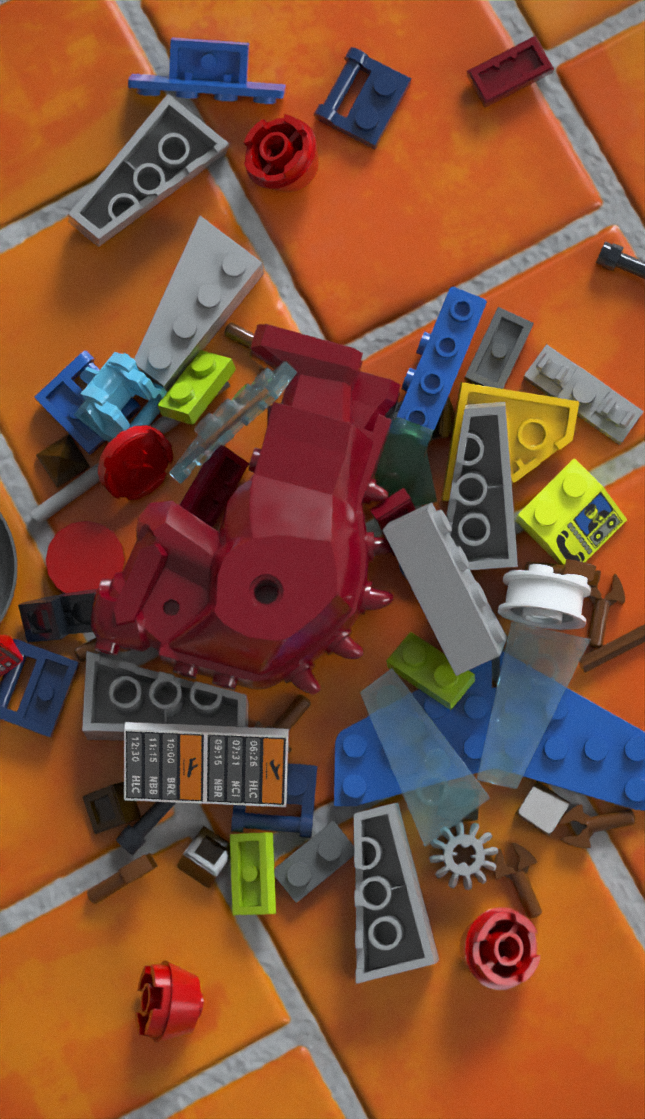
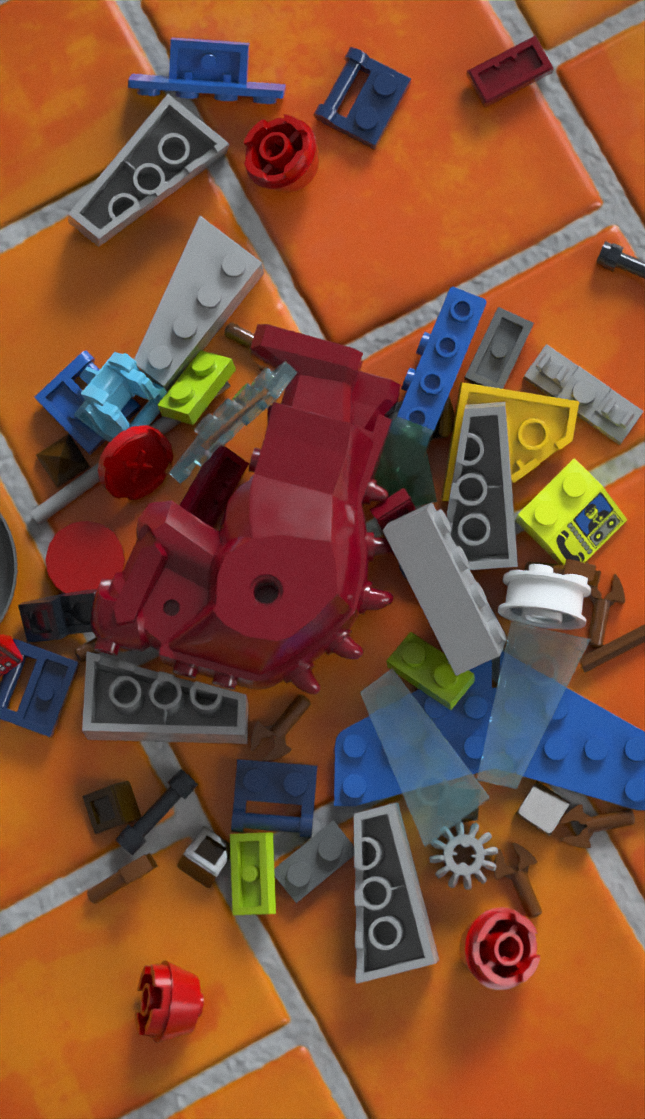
tile [124,722,289,807] -> none

